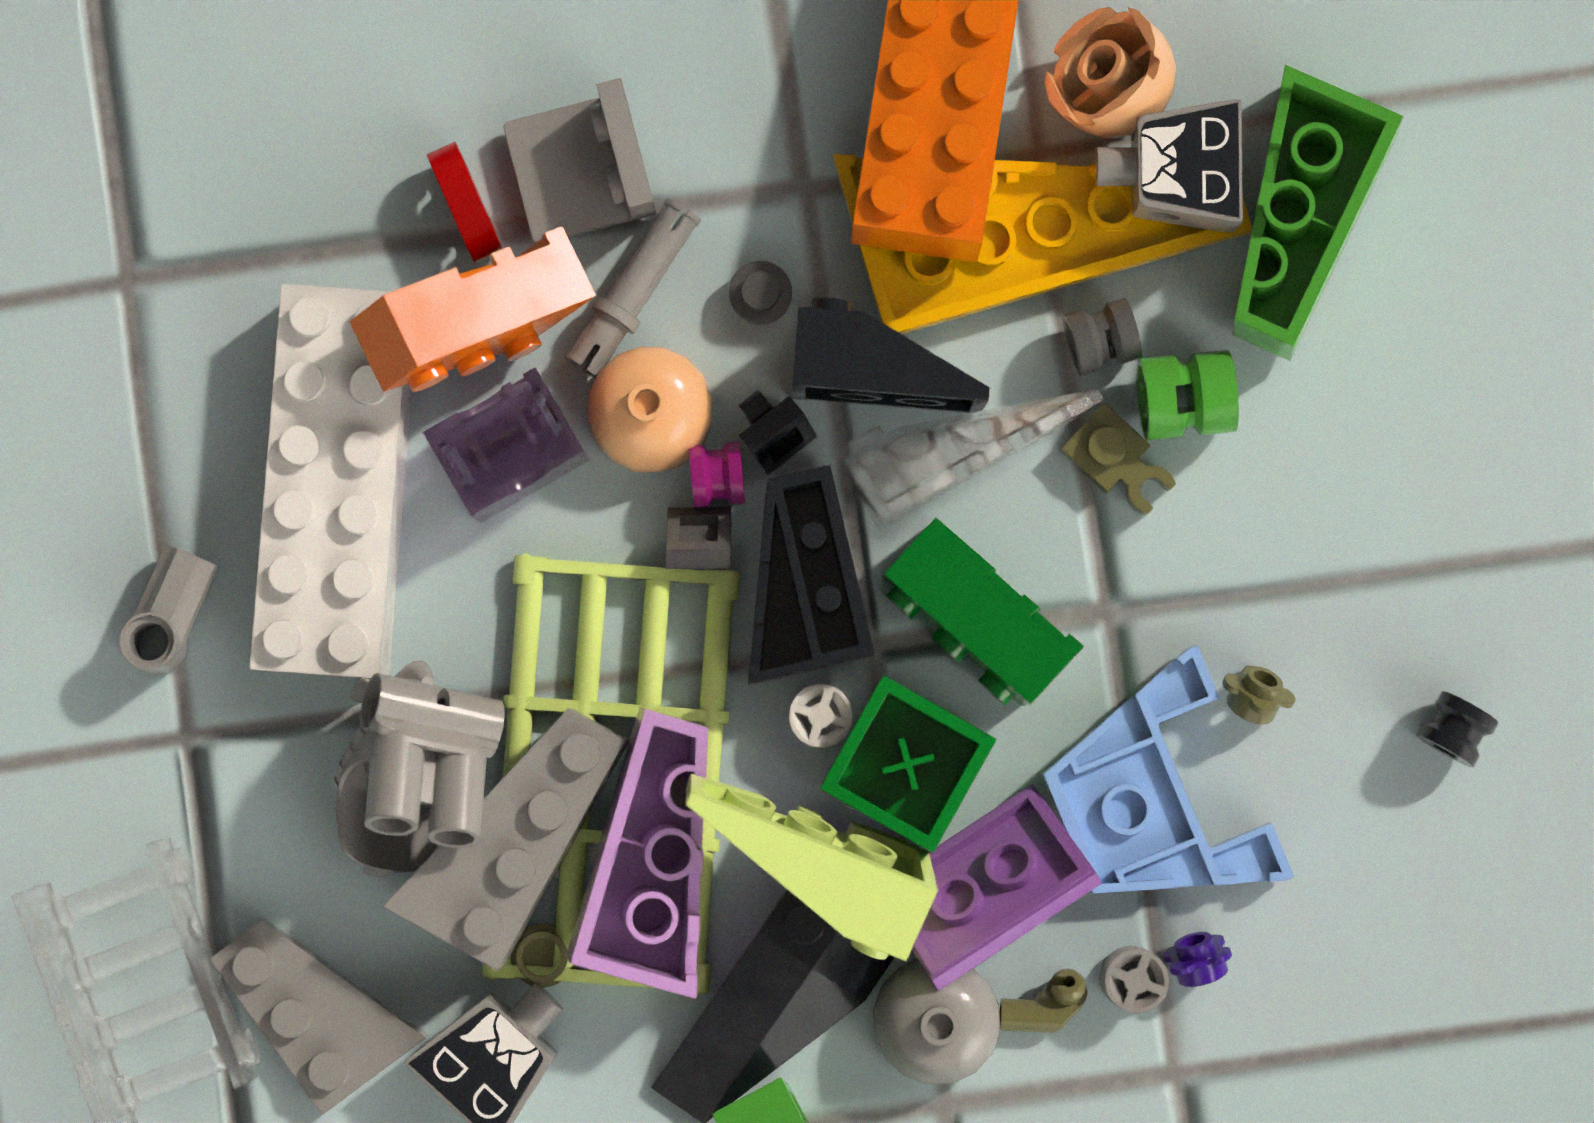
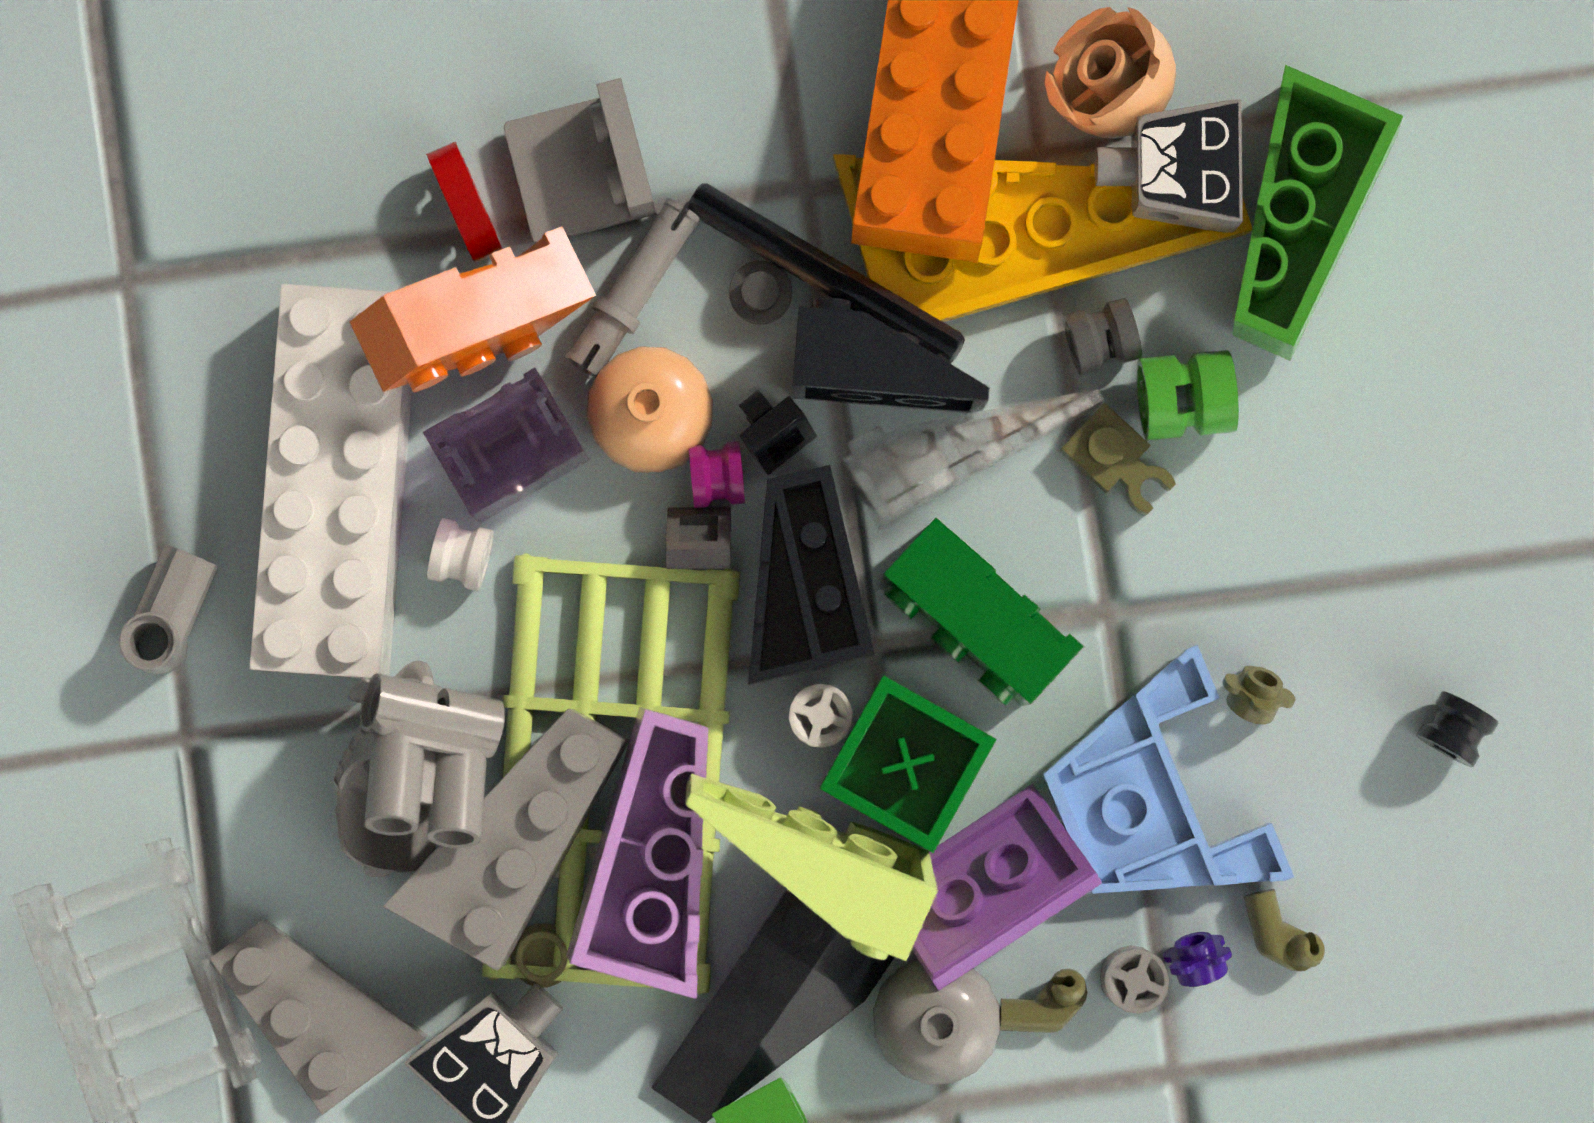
none -> white wheel [427,518,494,591]
none -> black axle [687,183,965,364]
none -> olive arm [1244,889,1325,971]

